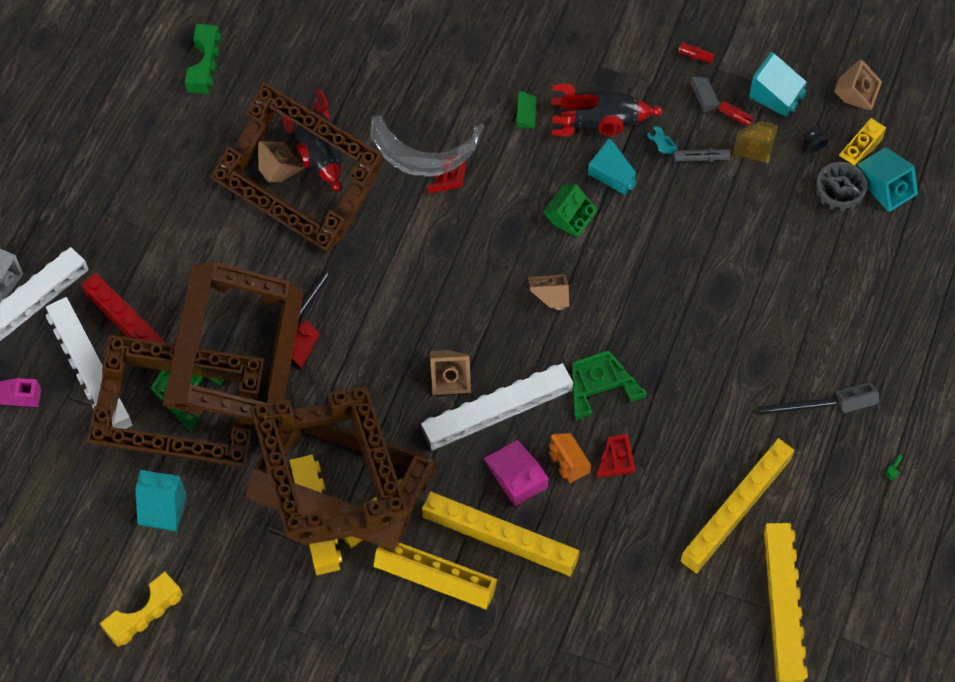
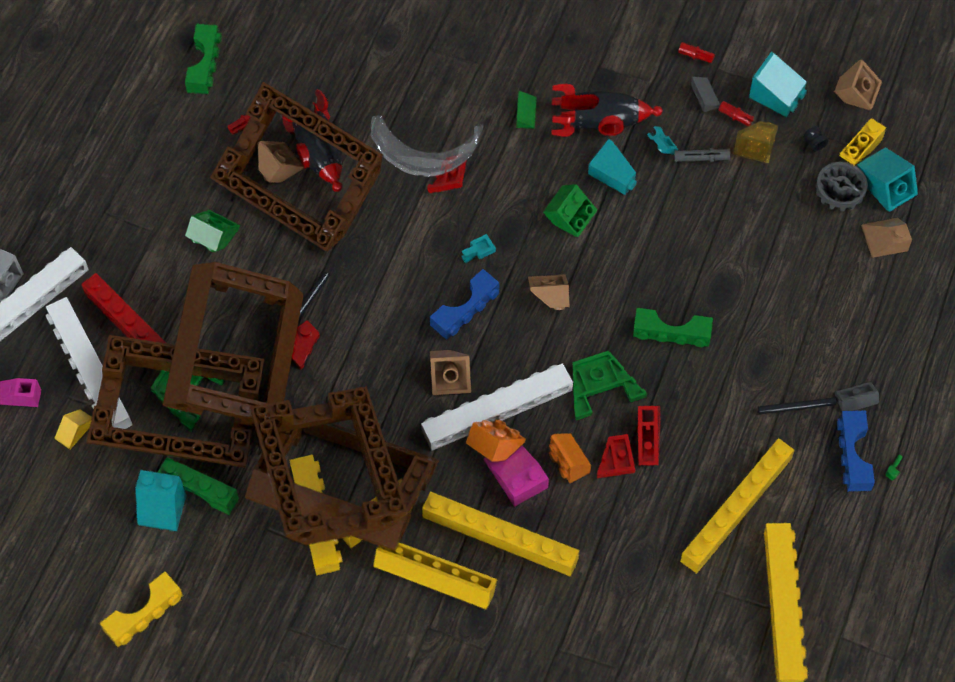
none -> yellow slope [55,409,92,450]
none -> green arch [157,457,239,515]
none -> green slope [185,210,240,252]
none -> red axle [228,114,251,134]
none -> blue arch [430,269,499,340]
none -> teal plate [461,234,496,263]
none -> orange slope [466,420,526,461]
none -> green arch [633,308,713,347]
none -> red slope [638,406,660,465]
none -> blue arch [837,411,875,491]
none -> medium nougat slope [861,218,912,258]

